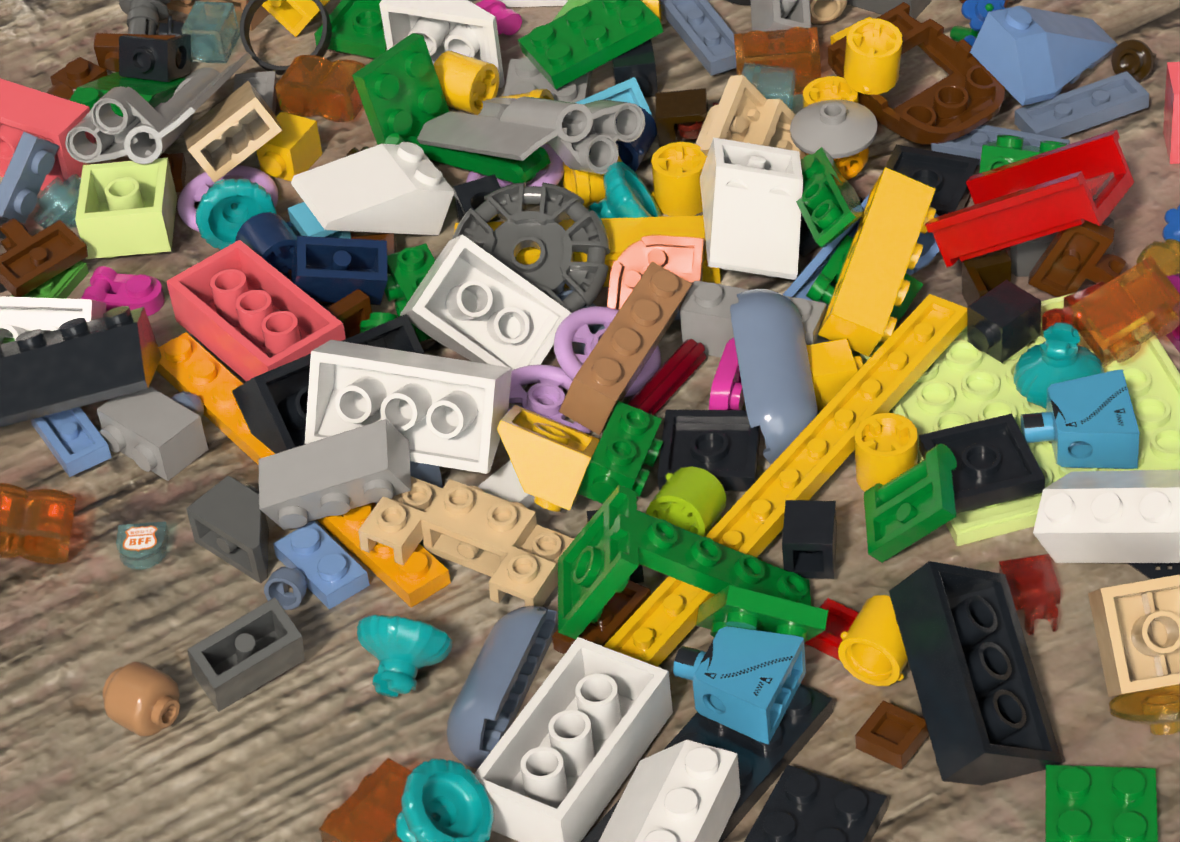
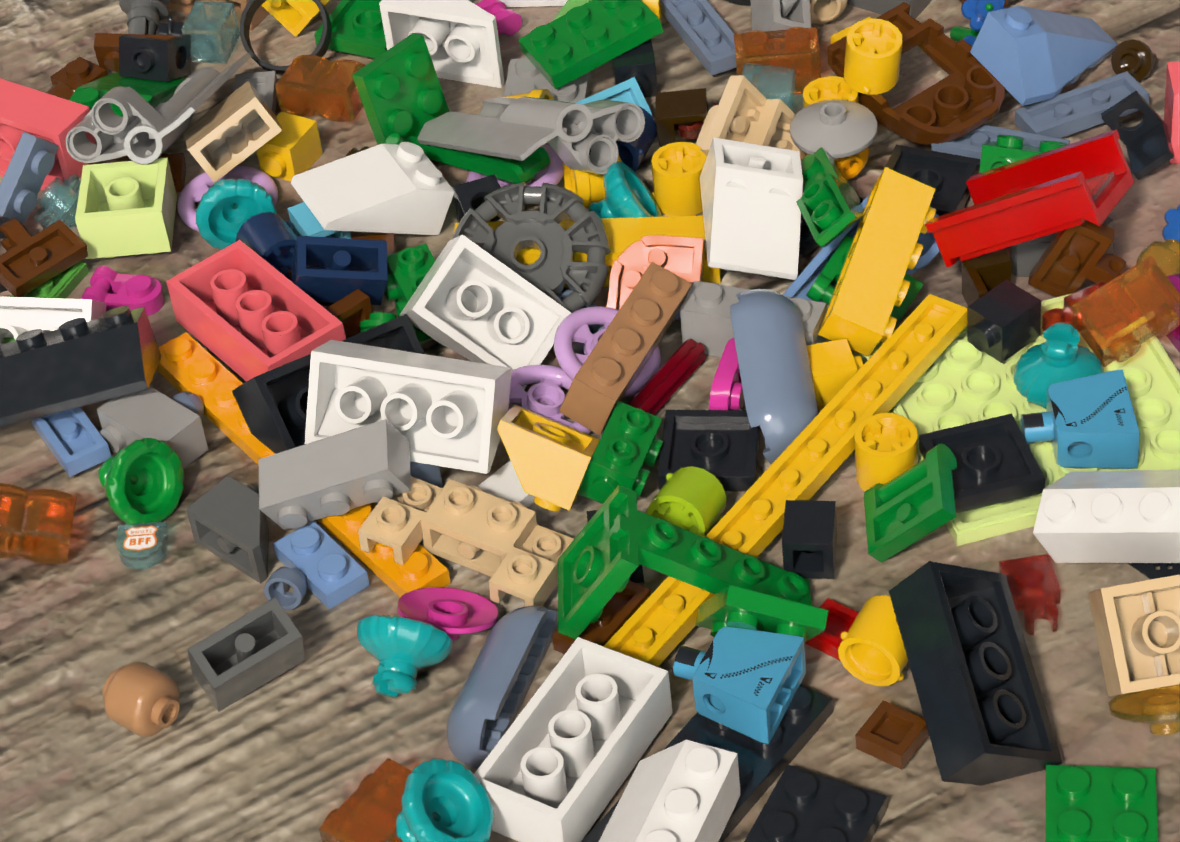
yellow piece [434,51,499,115] -> none
none -> green hair [98,438,184,527]
none -> dark pink dish [397,587,498,641]
none -> black bracket [1101,91,1174,180]

